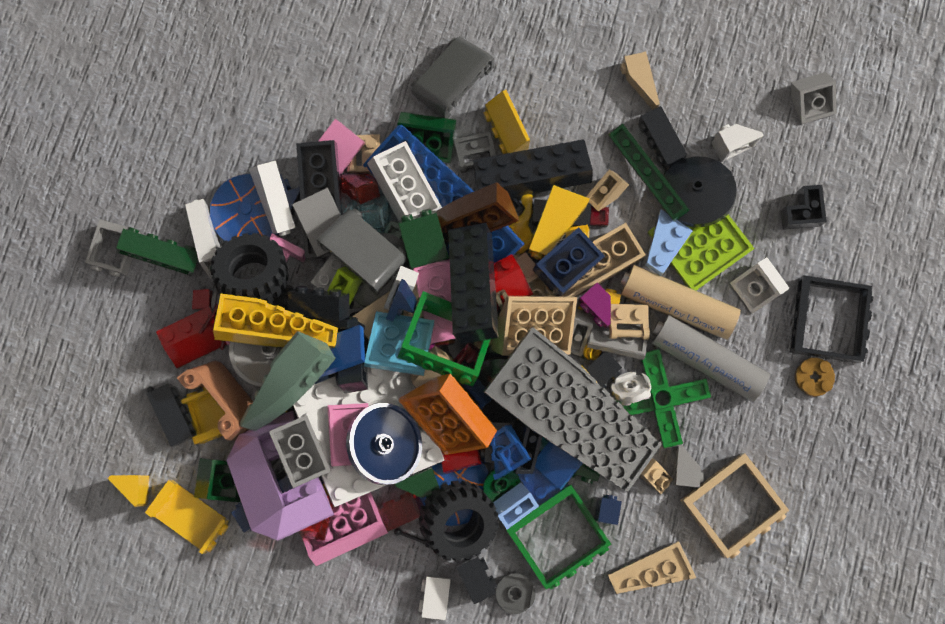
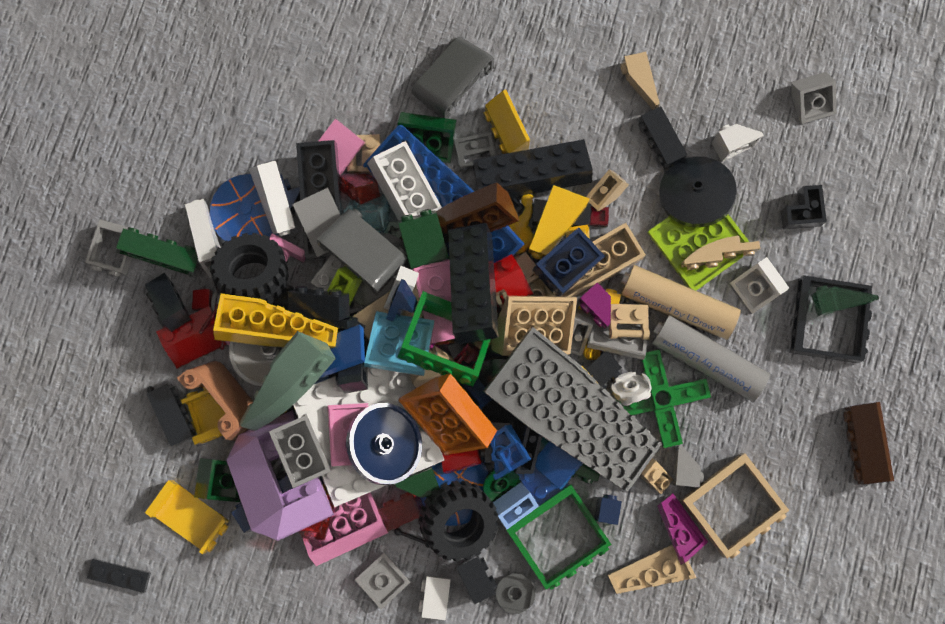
yellow slope [107,475,149,507] -> none
dark green tile [608,123,689,222] -> none
light blue wing [645,209,692,276] -> none
pearl gold plate [794,358,835,397] -> none
none -> black plate [87,558,151,593]
none -> black brick [145,272,191,332]
none -> light grey plate [355,552,411,610]
none -> magenta wing [657,494,708,565]
none -> tan slope [681,236,760,270]
none -> clear green slope [811,285,879,317]
none -> reddish brown slope [843,402,894,485]

